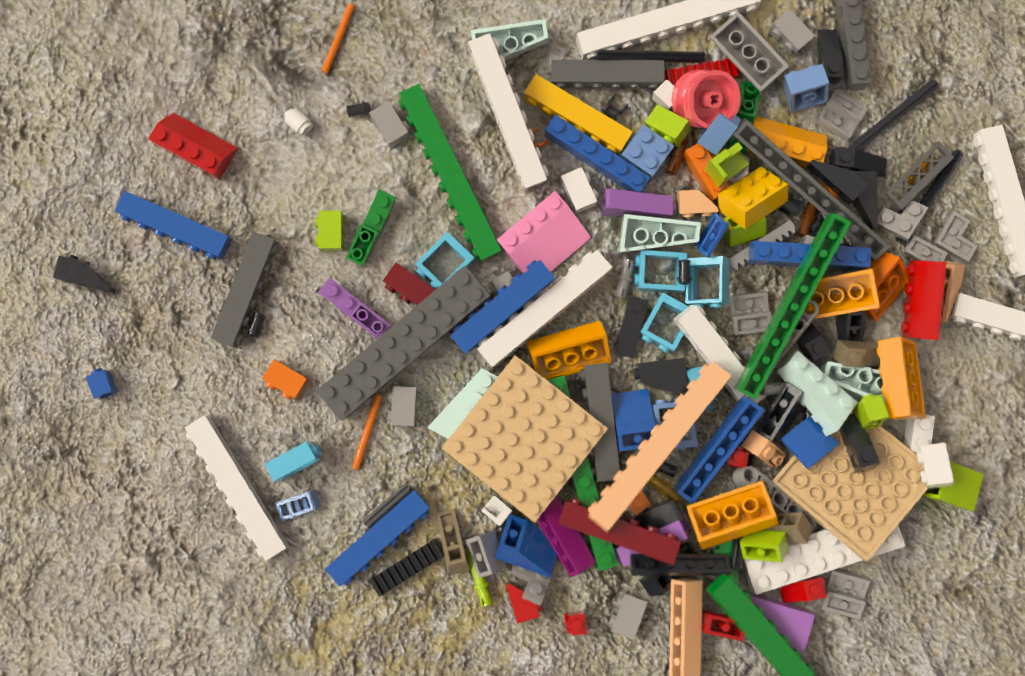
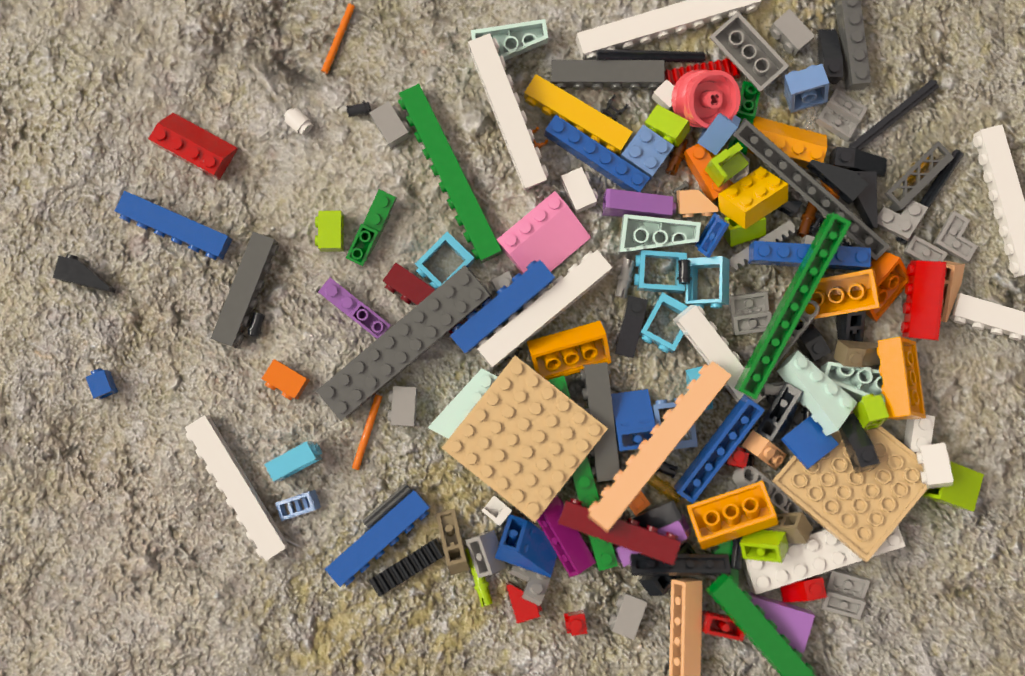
black slope [633,358,688,396] -> none

